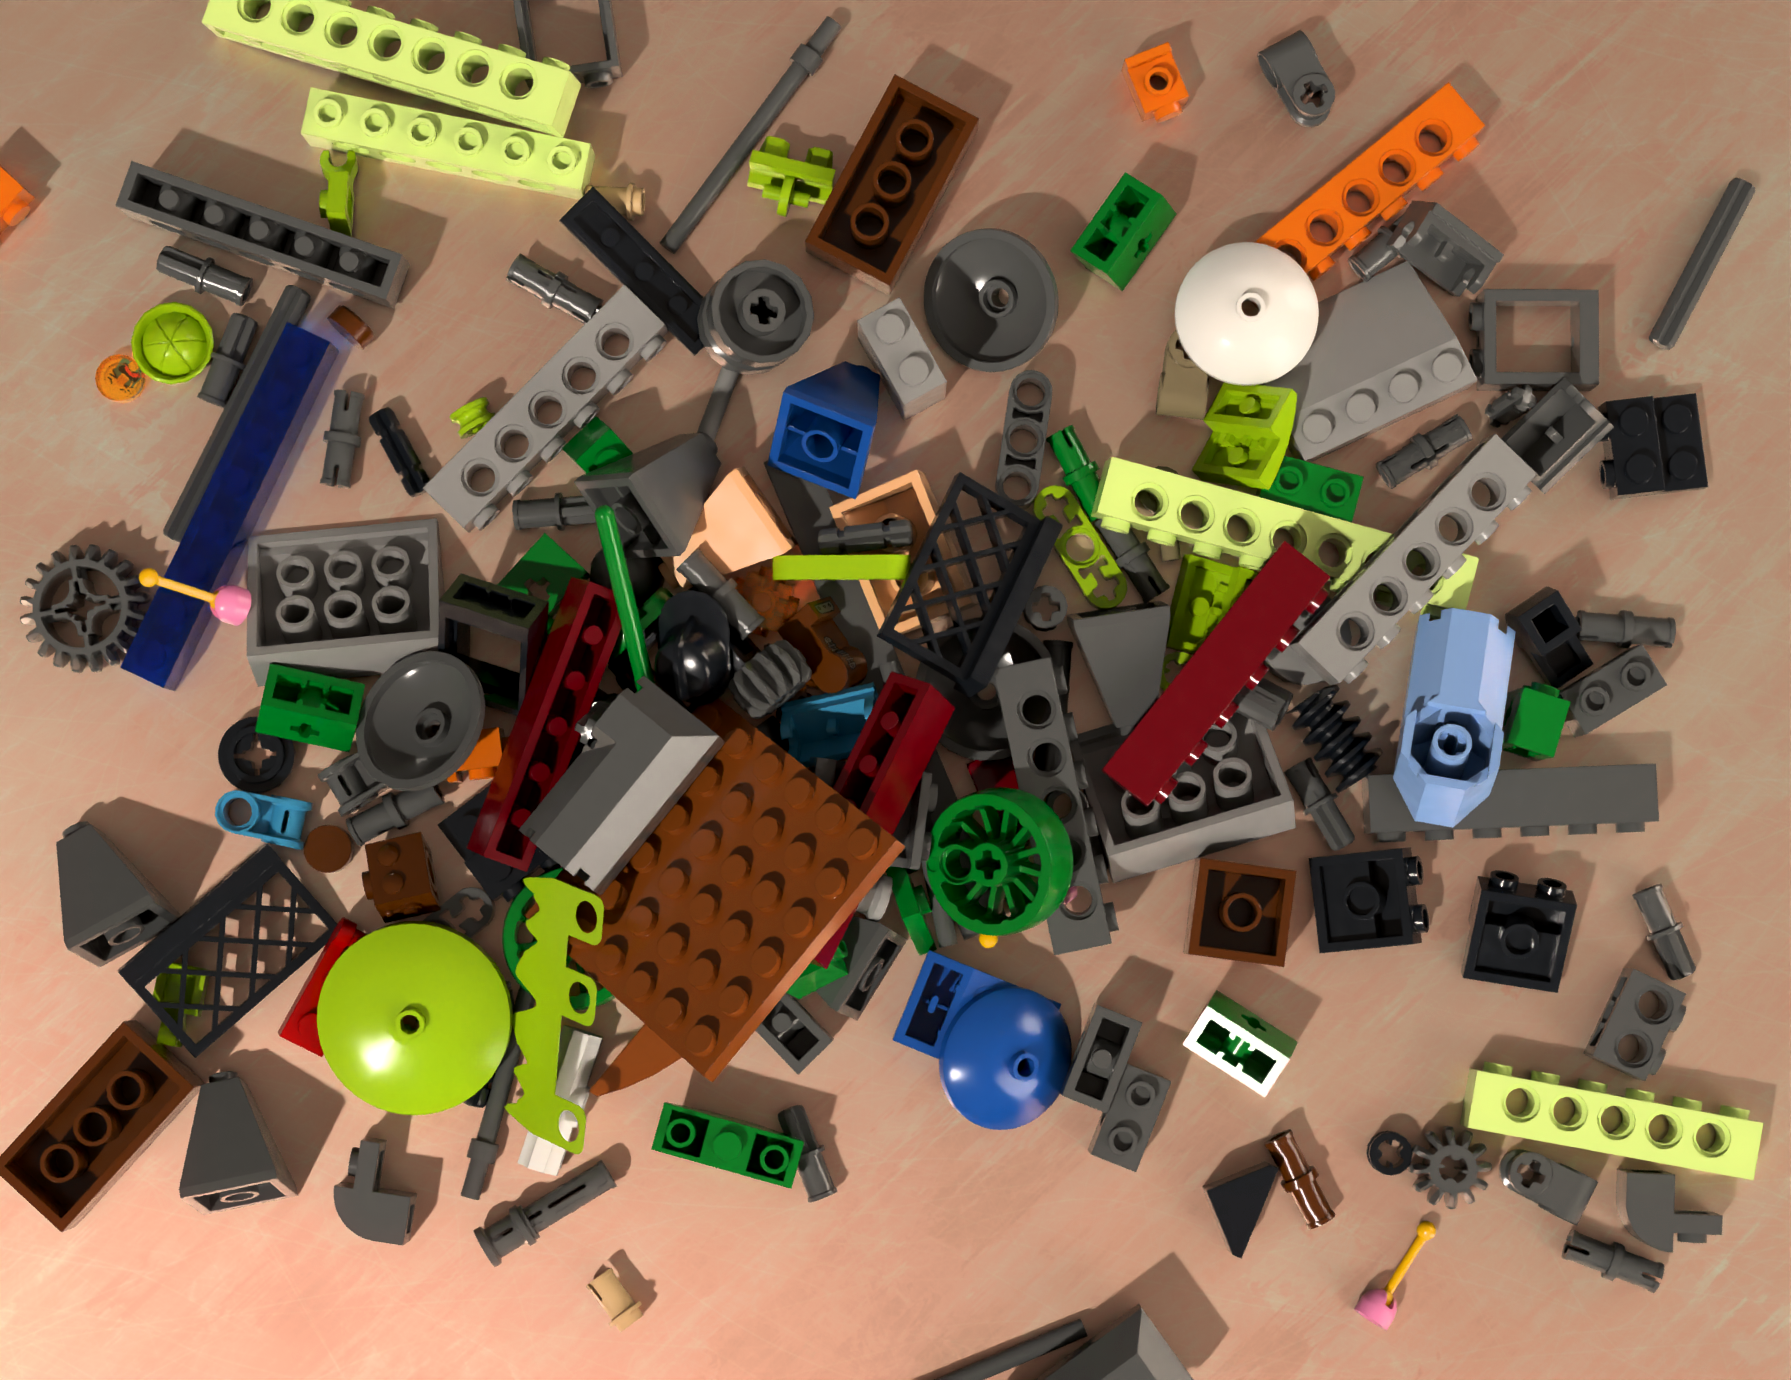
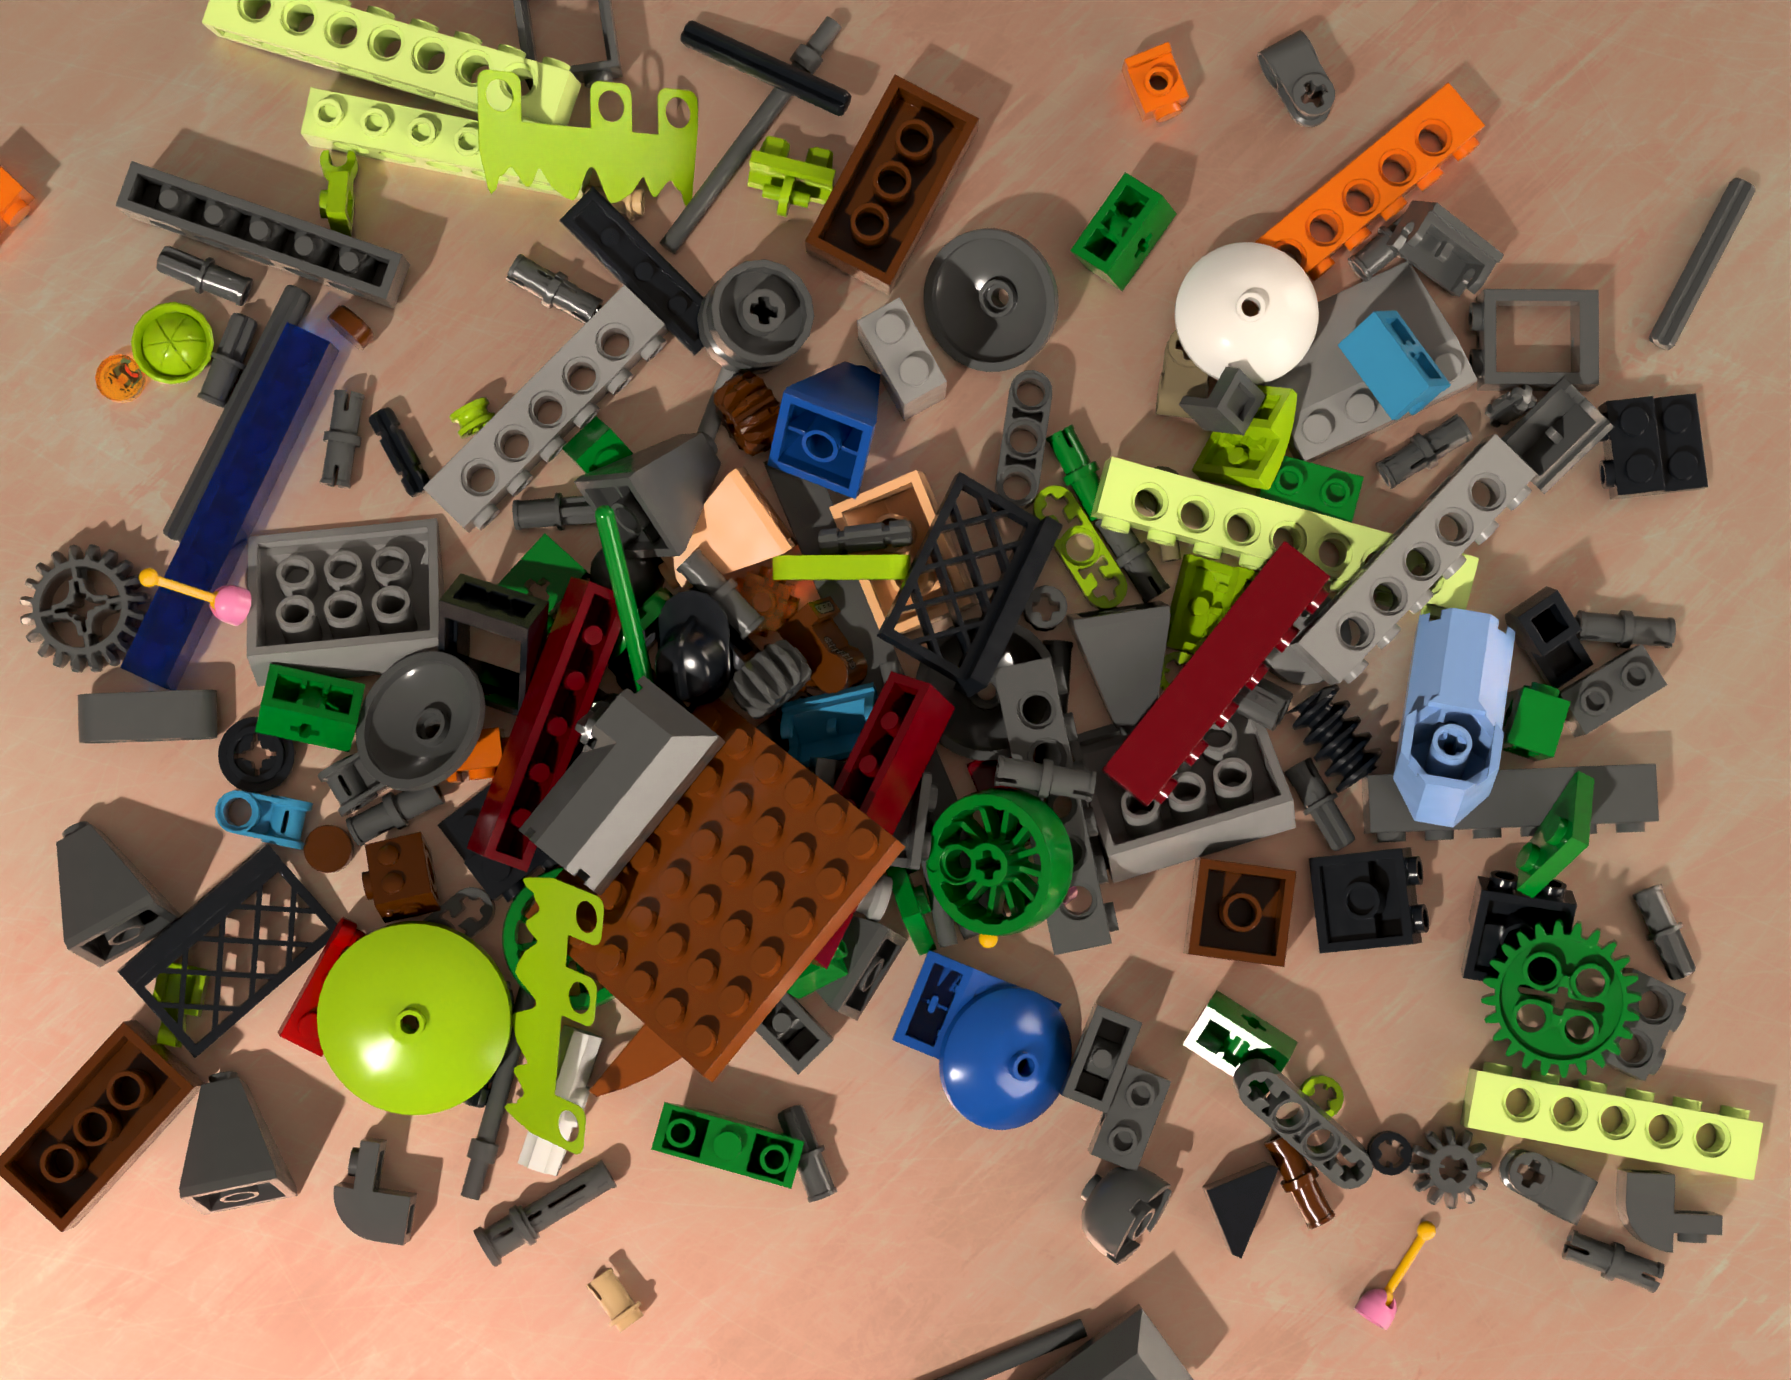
none -> dark grey beam [78,690,217,744]
none -> lime piece [477,69,698,206]
none -> black axle [680,21,852,116]
none -> reddish brown gear [714,371,780,456]
none -> dark grey pin [994,755,1096,802]
none -> dark grey cylinder [1081,1166,1172,1265]
none -> dark grey panel [1179,367,1266,435]
none -> dark grey beam [1233,1058,1373,1189]
none -> lime bush [1300,1075,1344,1117]
none -> dark azure hinge [1338,311,1451,420]
none -> green gear [1481,919,1642,1078]
none -> green wing [1516,770,1594,898]

